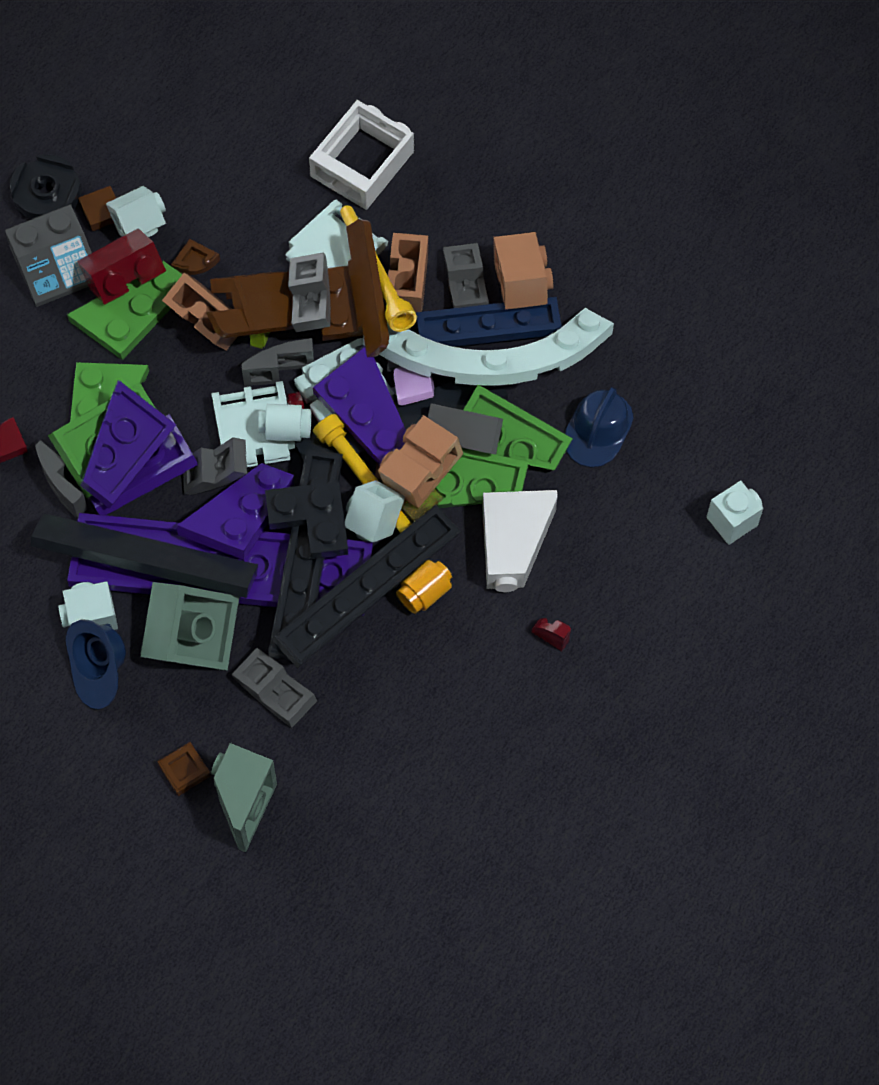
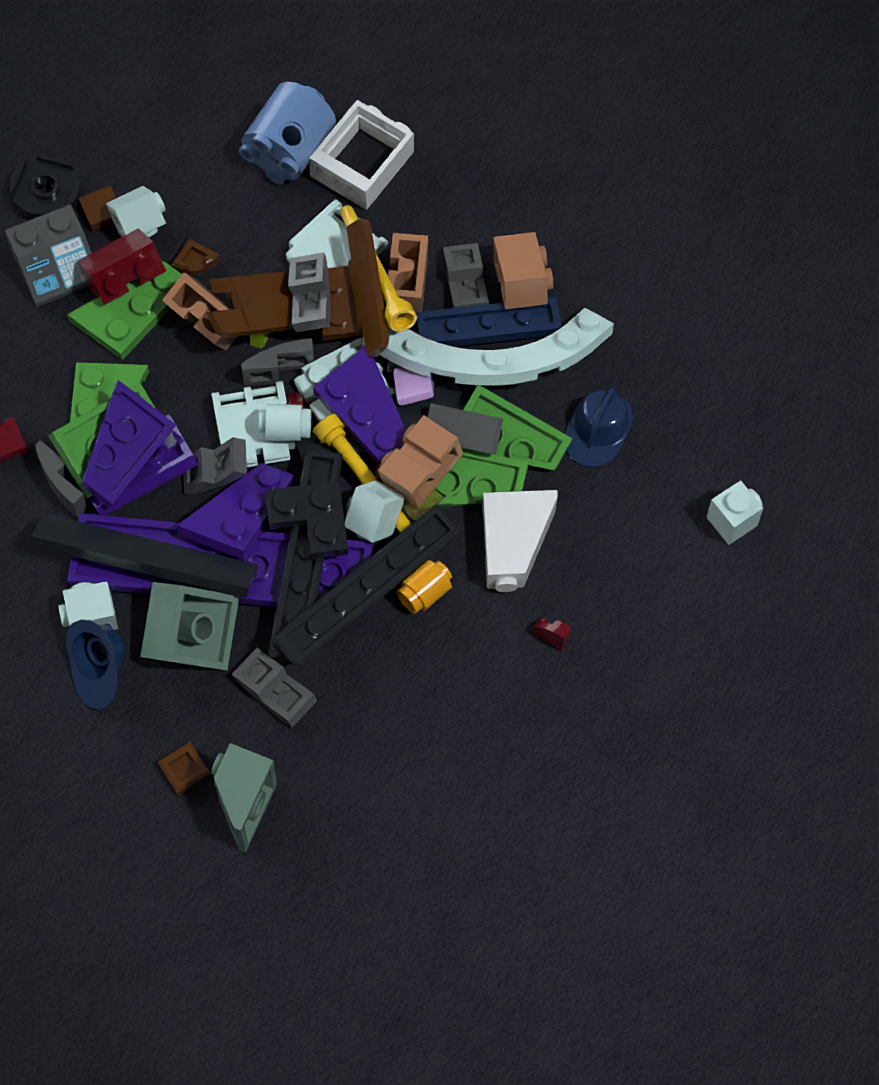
none -> medium blue cylinder [239,82,336,184]

